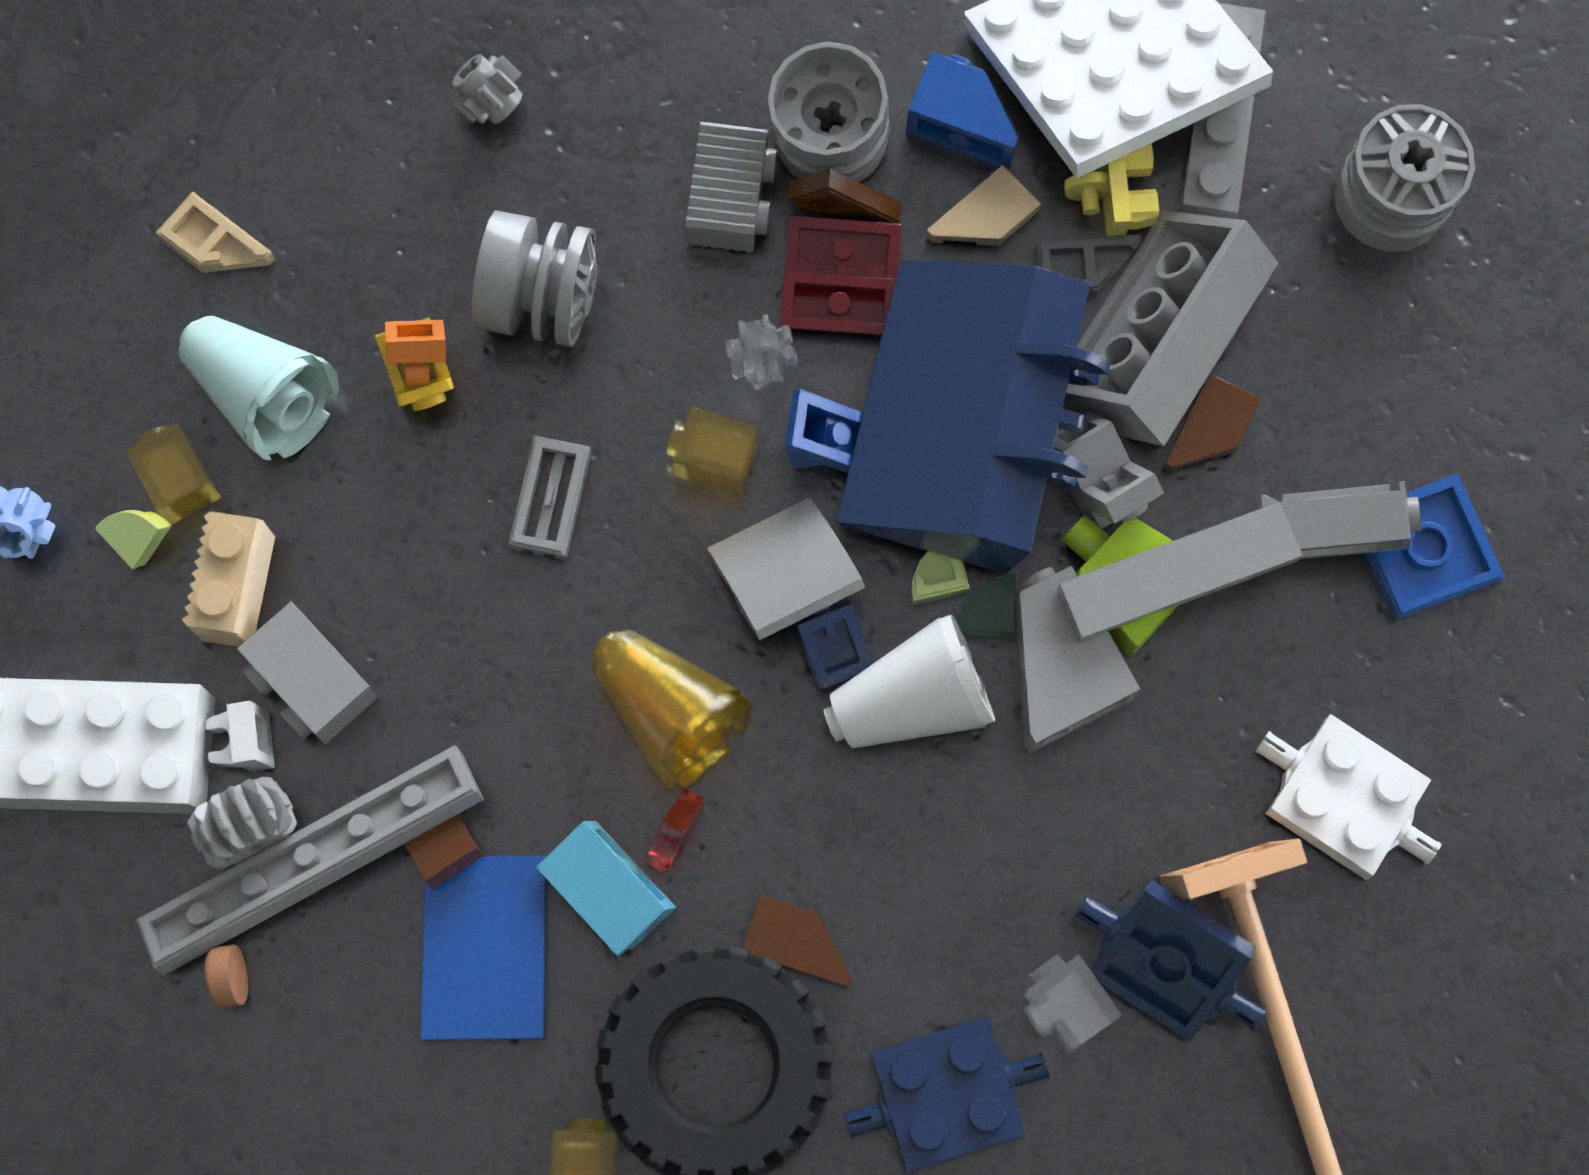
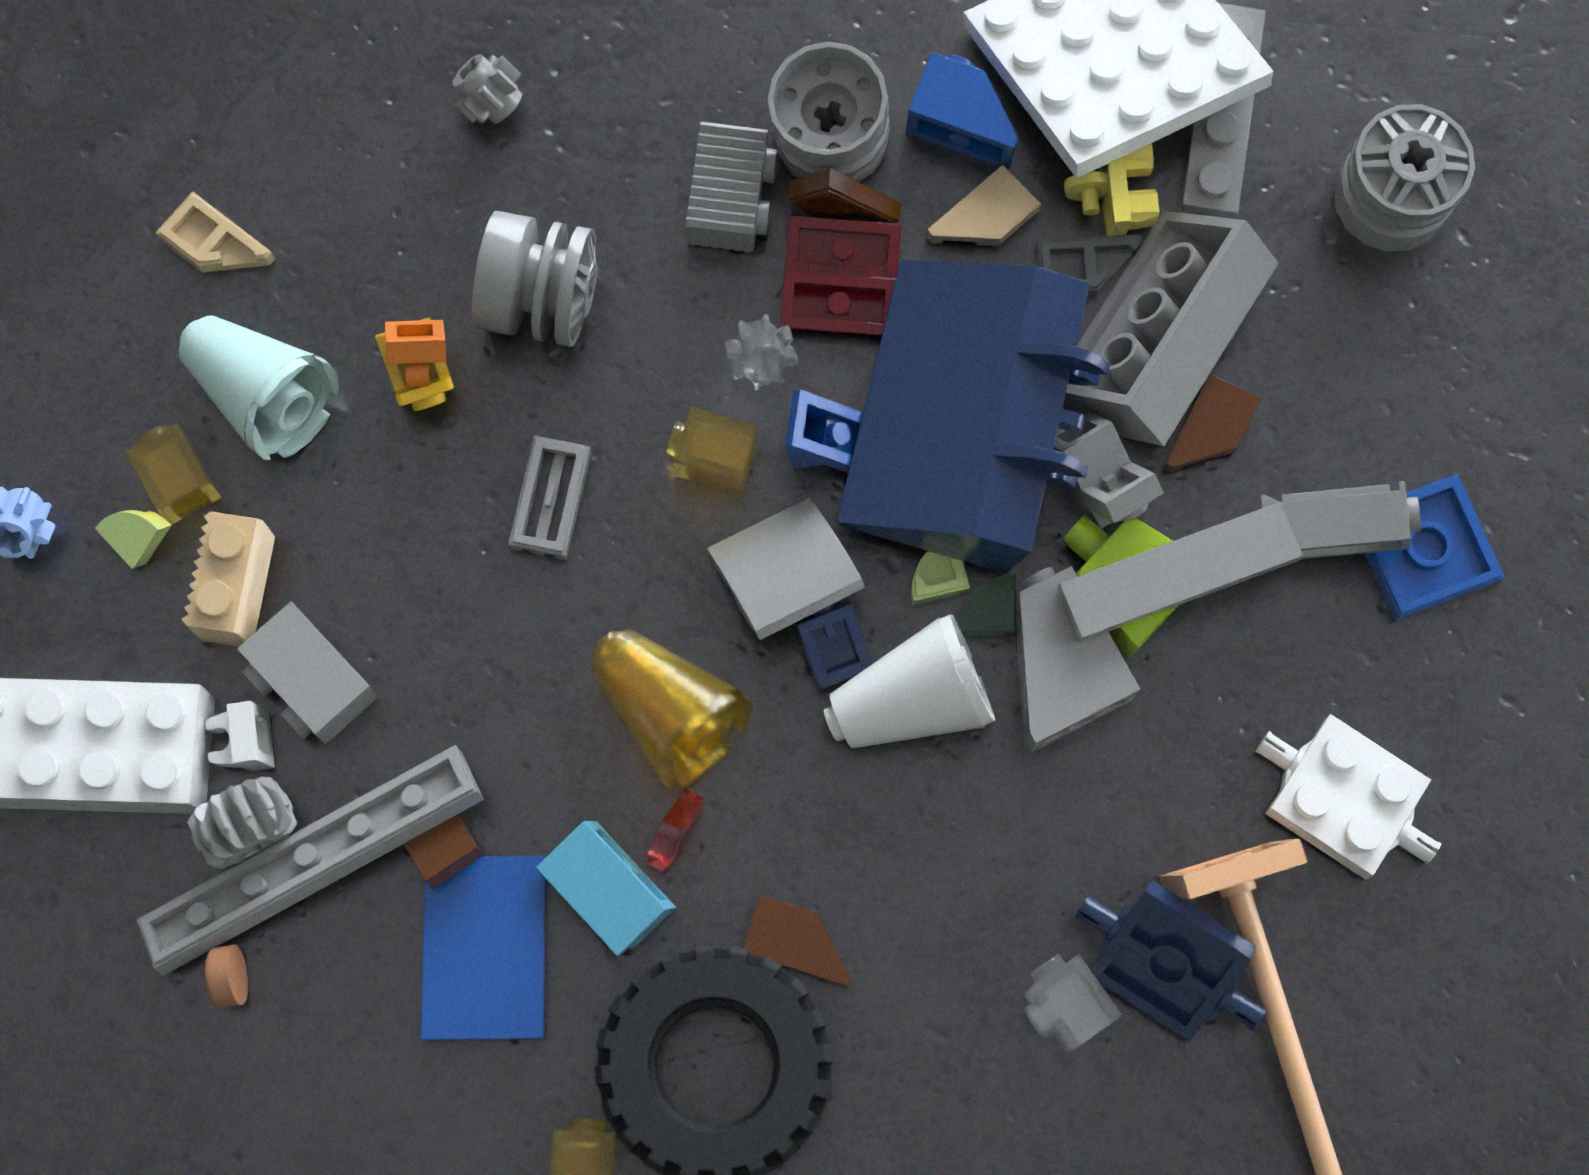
dark blue plate [844,1017,1050,1174] -> none

